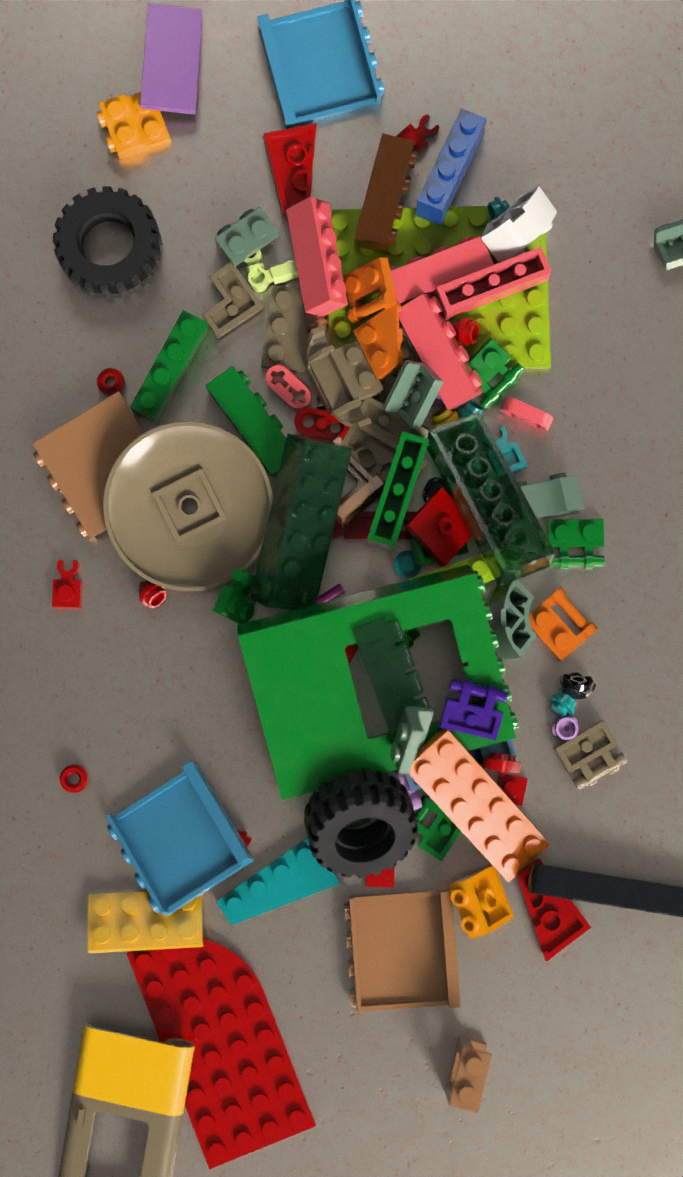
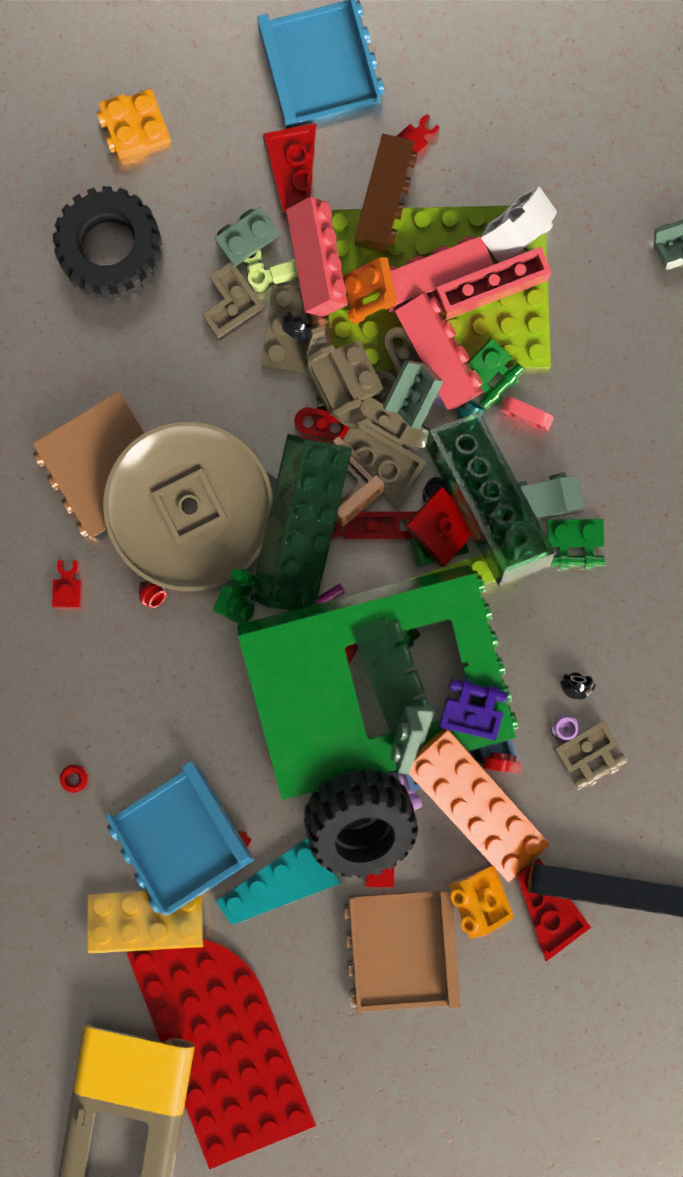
red plate [97,368,125,396] -> none
green brick [130,310,210,426] -> none
medium lavender tile [140,3,202,115] -> none
green brick [205,366,300,477] -> none
coral beam [266,363,312,409] -> none
orange wing [353,303,403,380] -> none
green brick [367,431,429,551] -> none
teal plate [394,550,422,578] -> none
green plate [415,794,461,862] -> none
blue brick [416,108,487,226] -> none
yellow plate [431,406,459,435] -> none
medium nougat window [445,1036,492,1113] -> none
red plate [453,317,479,346] -> none
teal plate [486,426,528,479] -> none
teal plate [487,197,509,220] -> none
sand green brick [488,578,537,660] -> none
red plate [497,772,528,806] -> none
orange plate [529,587,598,661] -> none
teal plate [549,691,577,717] -> none
none -> black plate [281,312,314,341]

